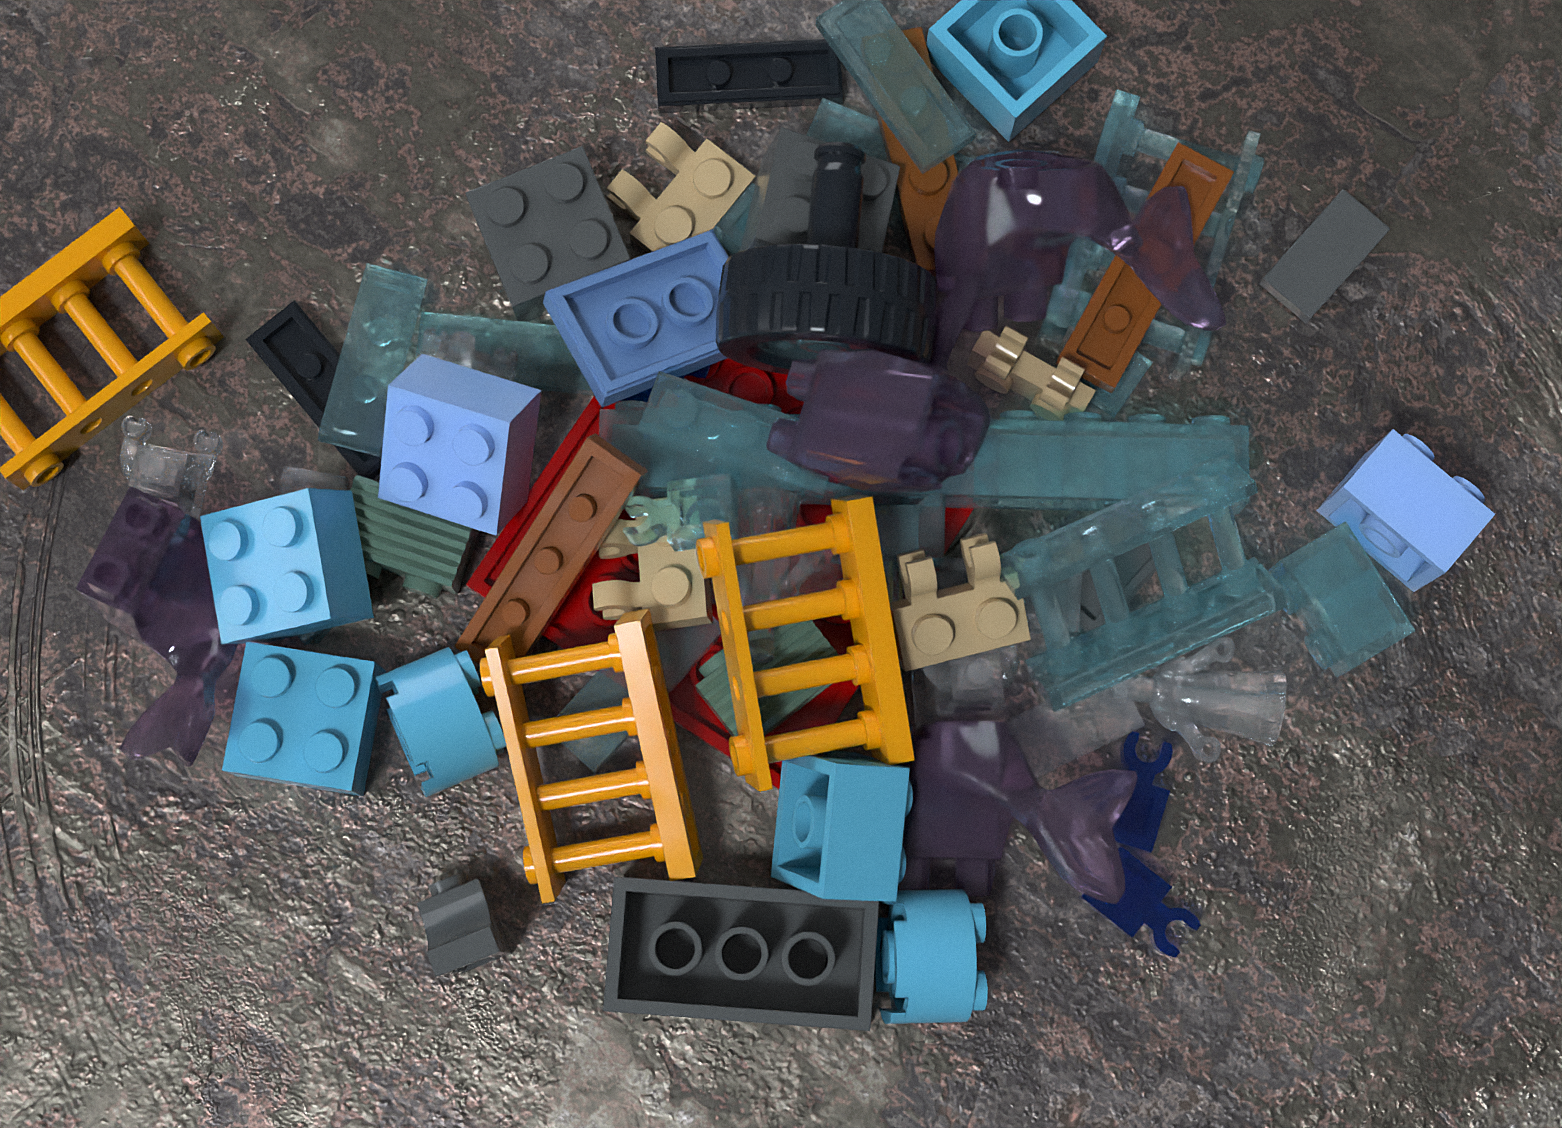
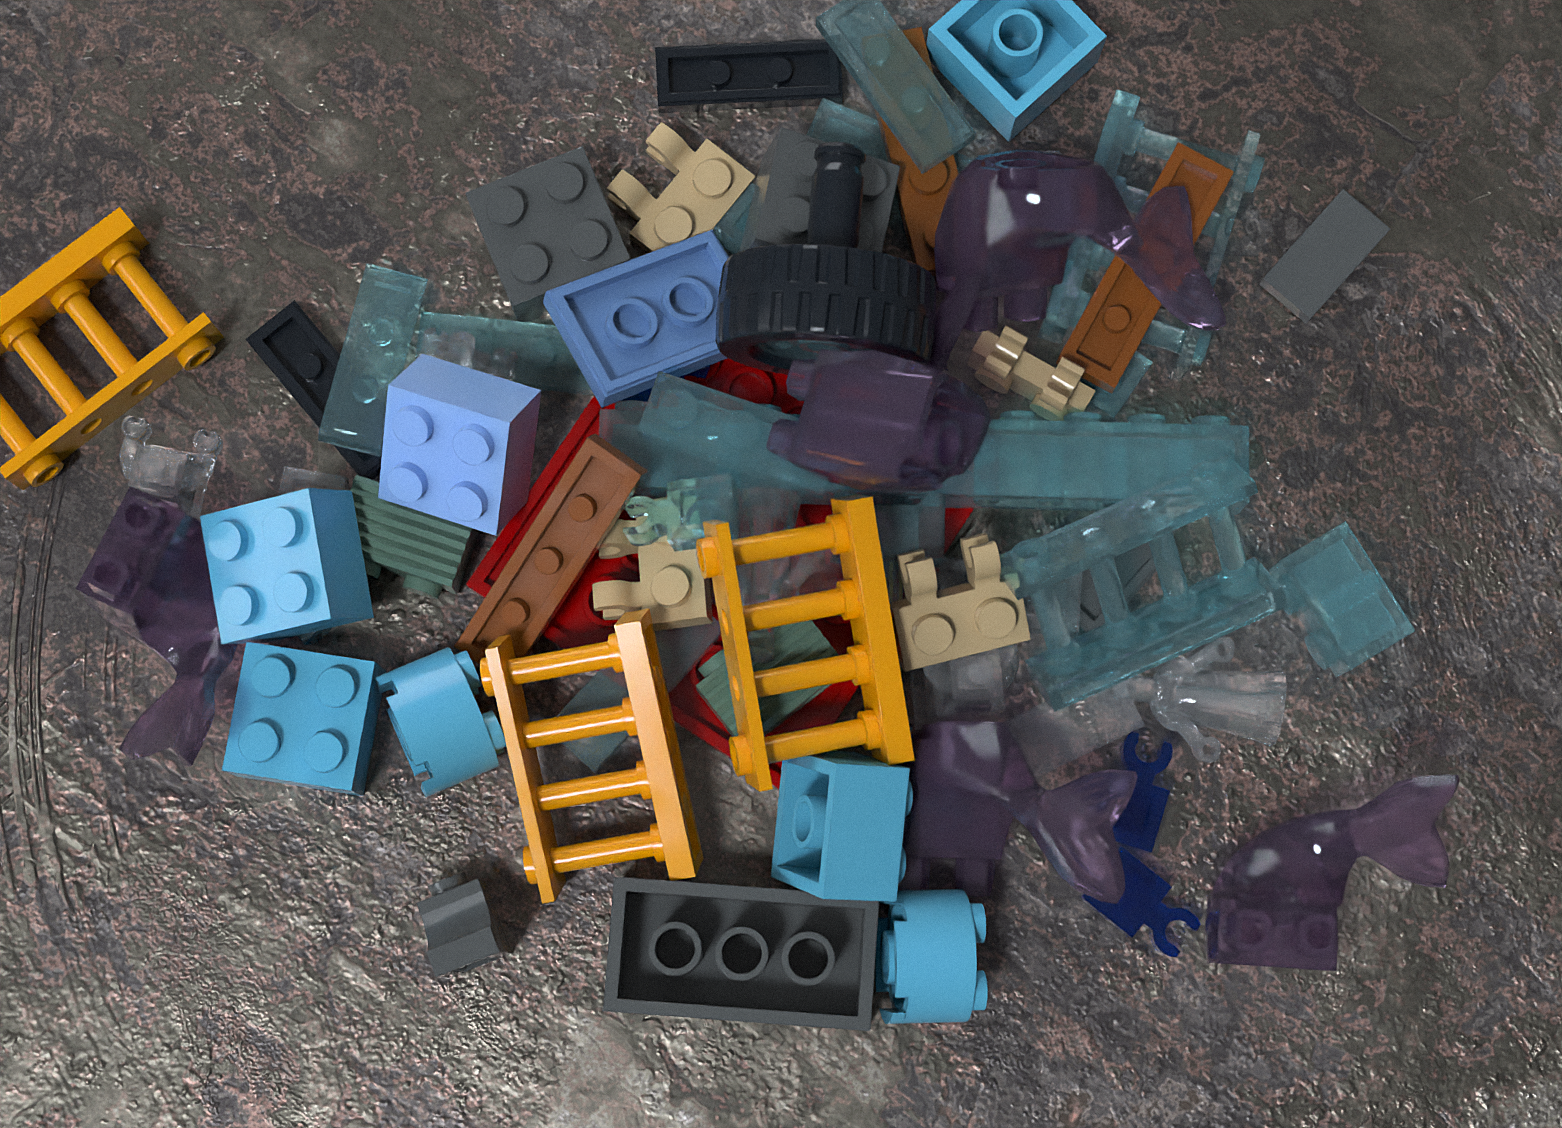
light blue brick [1316,429,1495,592] -> none
none -> clear purple hips [1205,774,1460,972]

